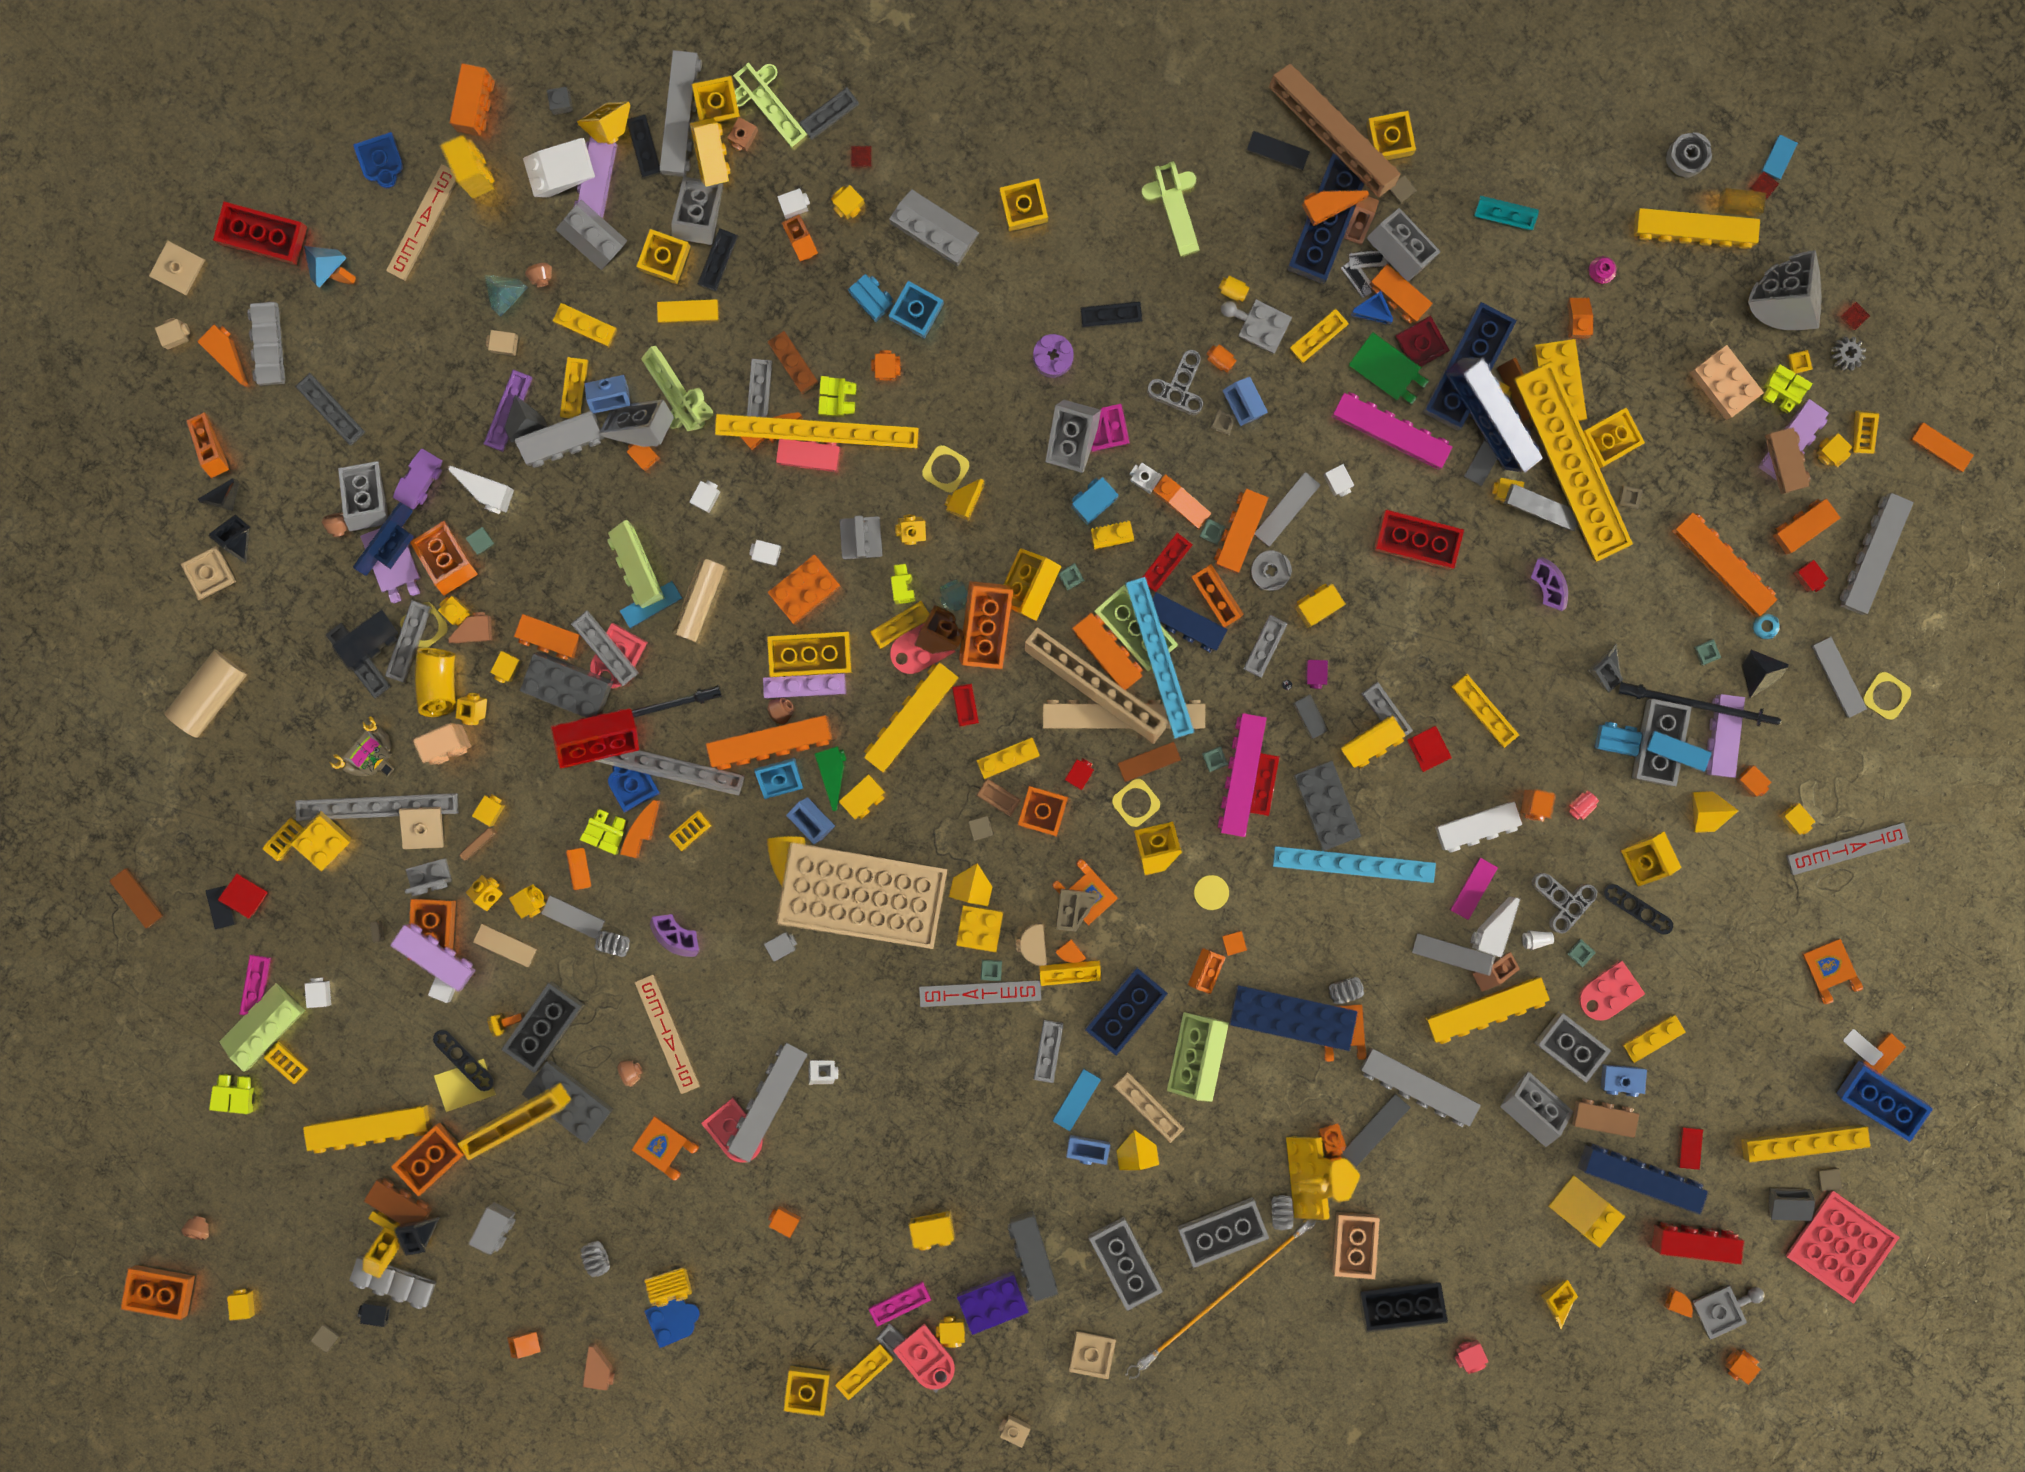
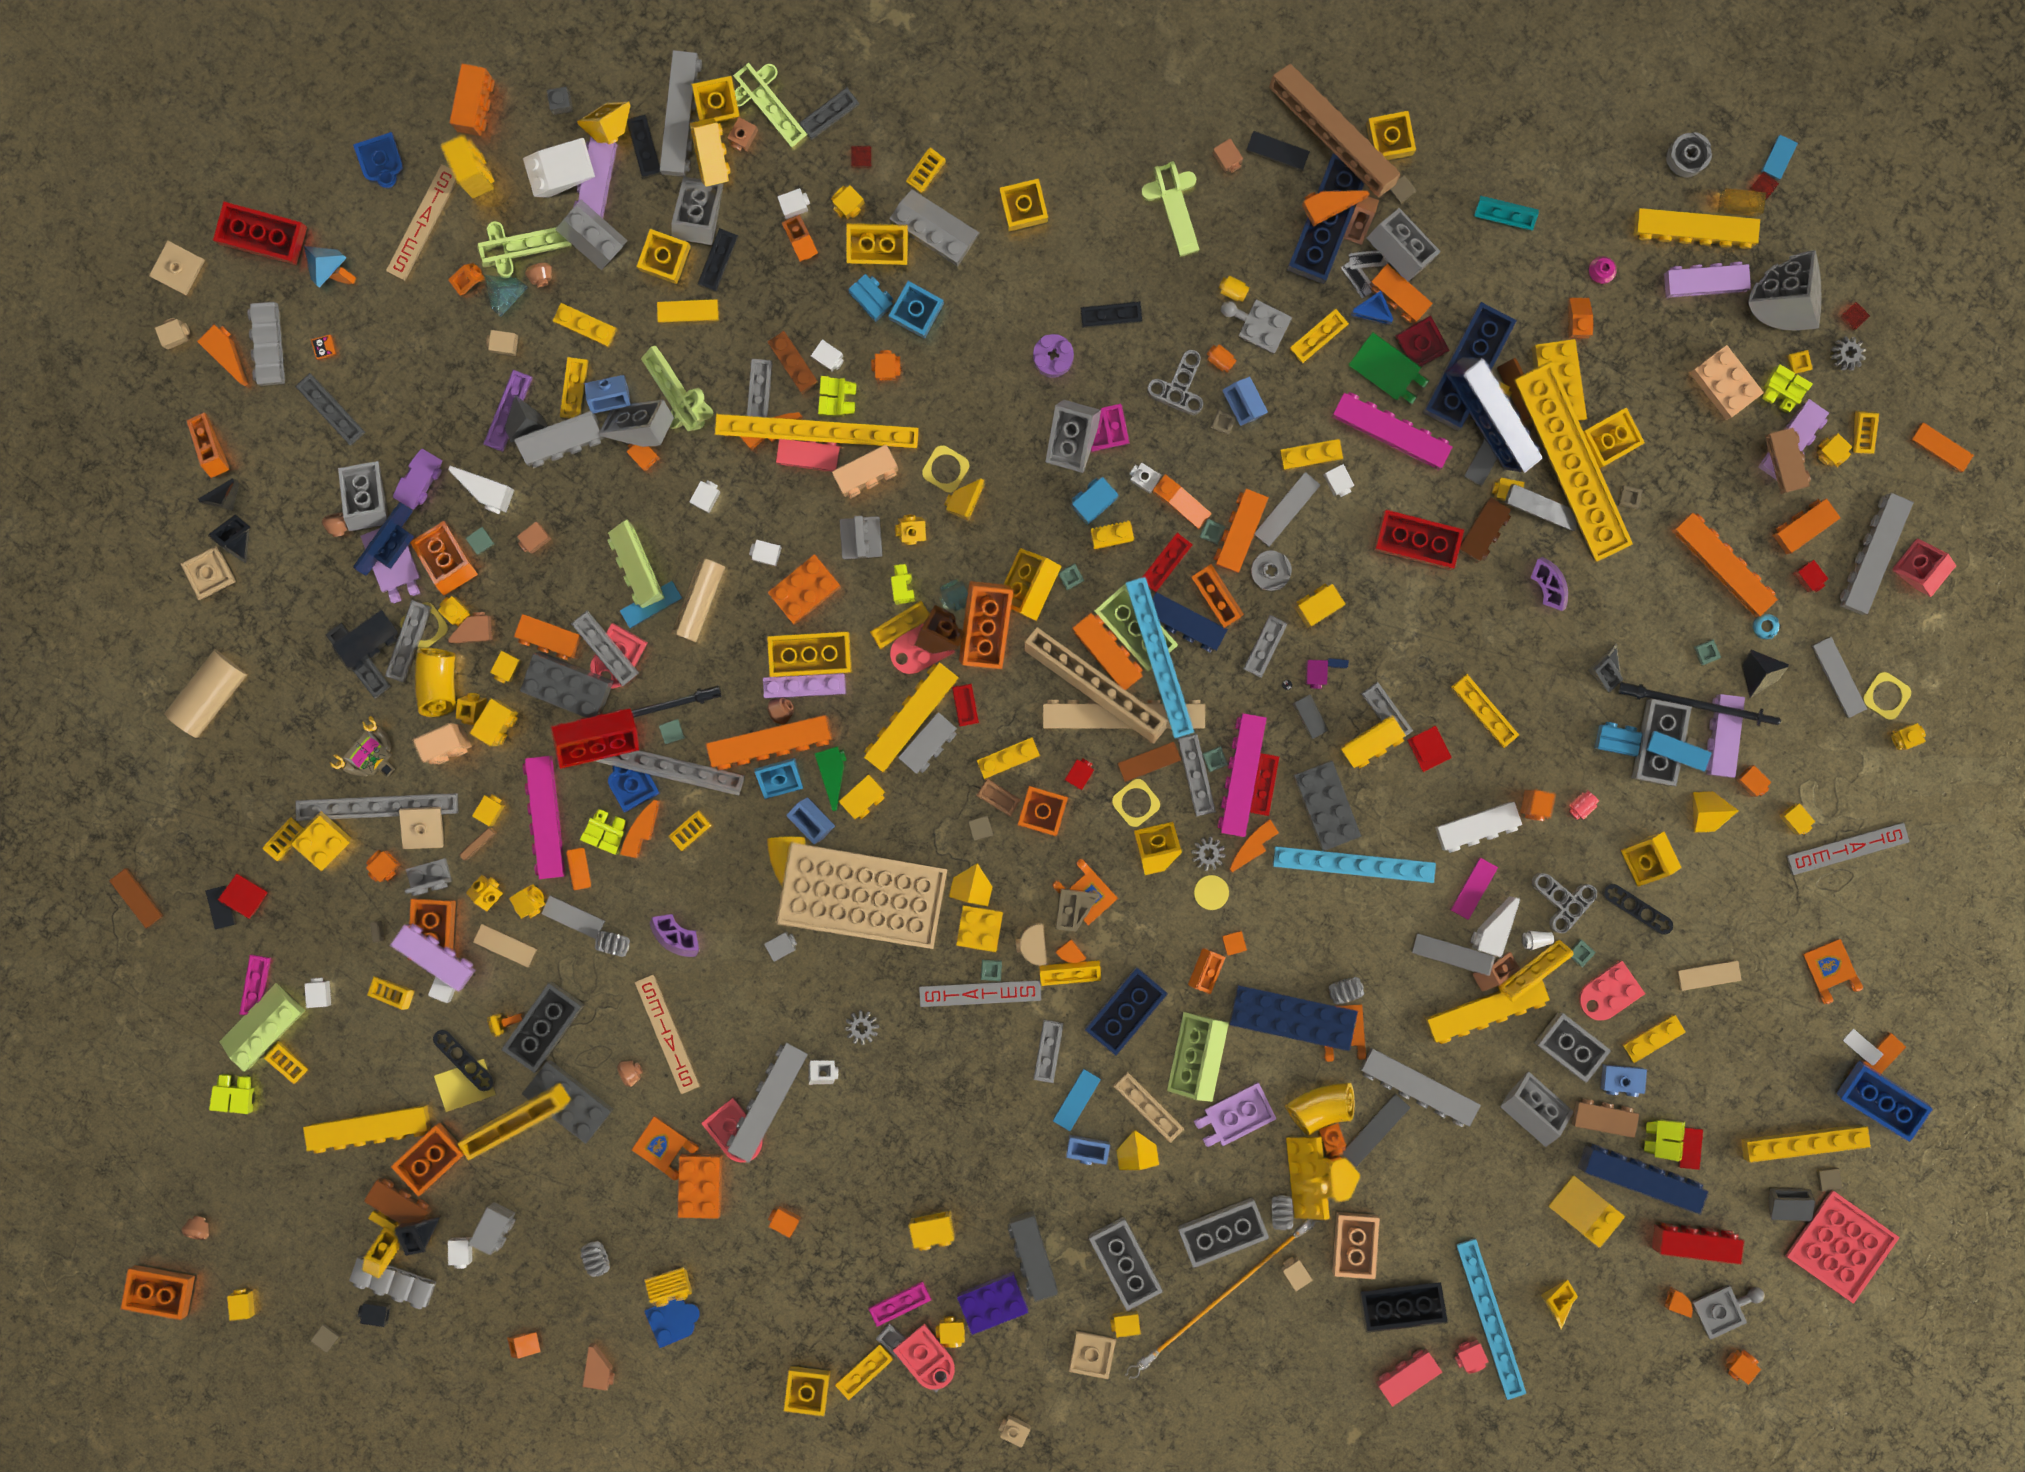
none -> tile [311,334,337,360]
none -> orange brick [366,850,401,882]
none -> yellow slope [367,976,414,1010]
none -> orange bracket [448,263,485,296]
none -> white brick [448,1237,472,1268]
none -> yellow brick [470,699,518,746]
none -> yellowish green piece [477,221,572,278]
none -> nougat brick [517,522,551,554]
none -> dark pink brick [523,756,566,879]
none -> sand green tile [659,719,685,745]
none -> orange brick [678,1154,722,1219]
none -> white brick [811,339,844,372]
none -> light nougat brick [832,445,899,498]
none -> light grey gear [845,1010,879,1045]
none -> yellow slope [846,223,908,265]
none -> light grey brick [898,712,957,774]
none -> yellow slope [906,147,946,194]
none -> yellow brick [1110,1311,1141,1338]
none -> light grey tile [1177,734,1216,817]
none -> light grey gear [1191,837,1226,871]
none -> lavender tile [1194,1082,1276,1147]
none -> nougat brick [1212,138,1243,173]
none -> orange slope [1229,819,1279,872]
none -> yellow plate [1280,439,1343,470]
none -> tan brick [1281,1257,1313,1291]
none -> yellow brick [1285,1083,1355,1136]
none -> dark blue tile [1326,658,1349,669]
none -> coral brick [1376,1349,1442,1407]
none -> medium azure plate [1456,1238,1527,1400]
none -> reddish brown brick [1459,497,1511,563]
none -> yellow tile [1498,940,1574,1002]
none -> neon yellow hips [1644,1119,1685,1161]
none -> lavender brick [1664,262,1751,298]
none -> tan tile [1677,960,1742,991]
none -> yellow brick [1891,723,1926,750]
none -> coral slope [1892,538,1956,597]

